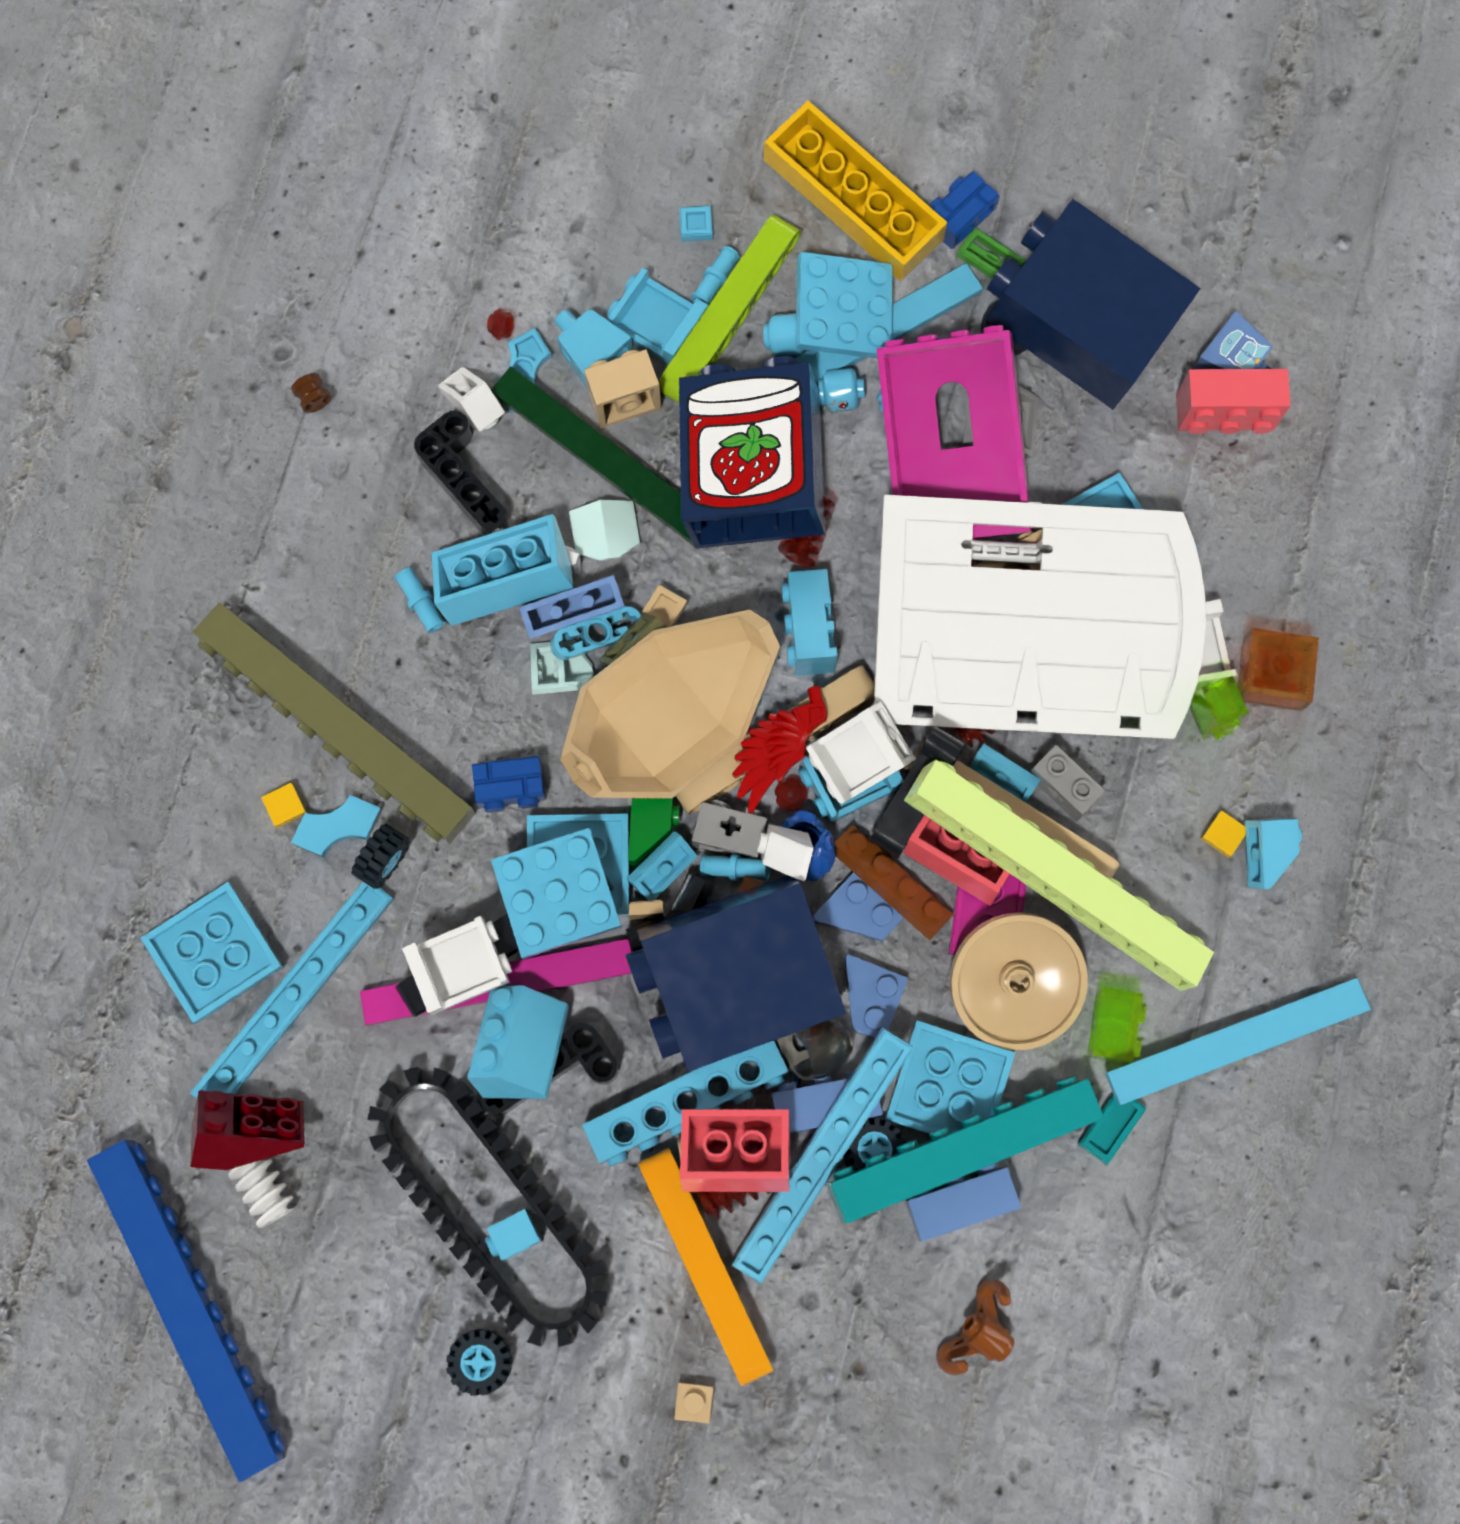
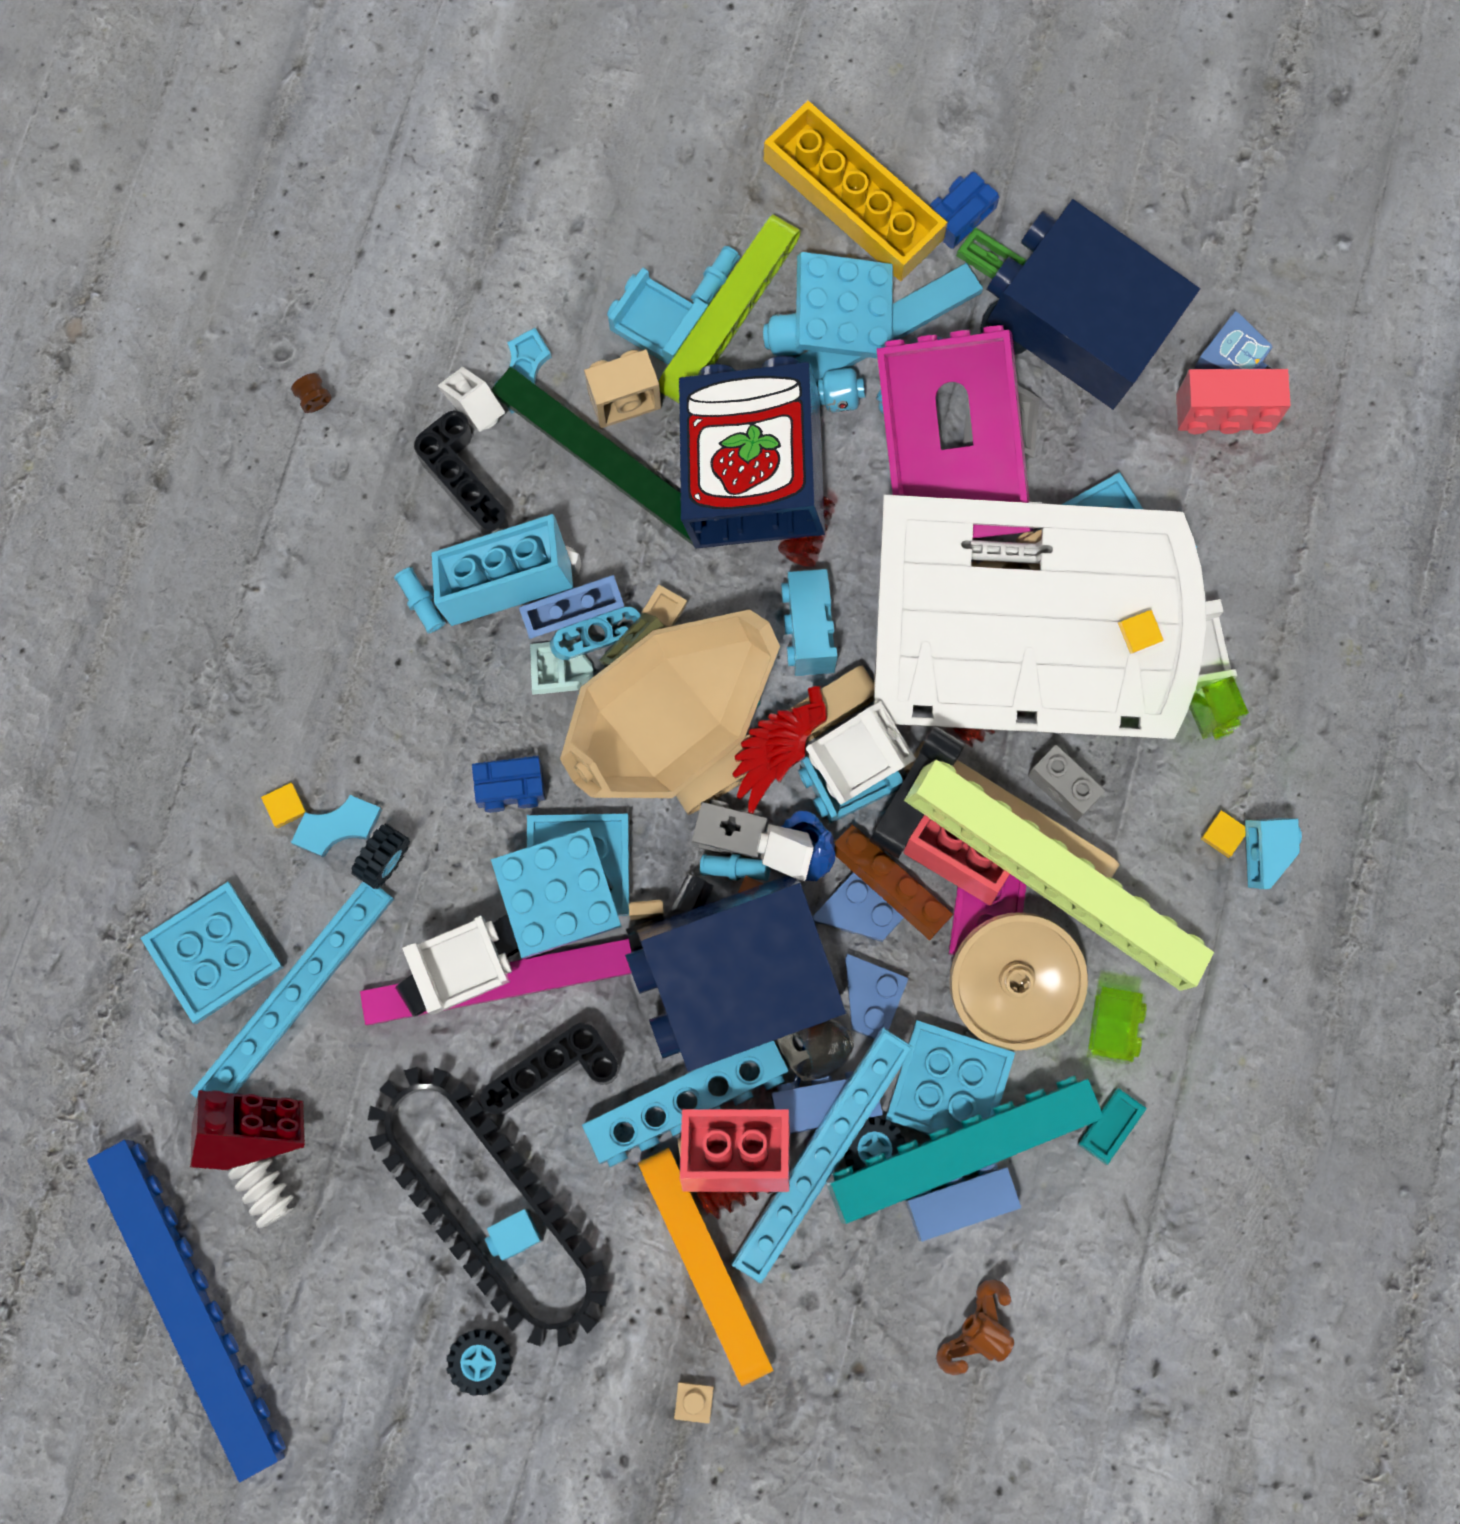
olive brick [193,602,476,844] -> none
medium azure slope [467,986,569,1099] -> none
clear red plate [487,308,514,340] -> none
medium azure torso [554,309,633,388] -> none
light aqua slope [569,500,640,561] -> none
medium azure plate [626,831,698,901] -> none
green slope [628,798,680,866] -> none
medium azure tile [679,206,713,242] -> none
clear red plate [775,778,808,811] -> none
medium azure plate [969,744,1041,803] -> none
medium azure tile [1105,978,1371,1106] -> none
clear orange brick [1236,628,1319,711] -> none
none -> yellow tile [1118,610,1164,654]

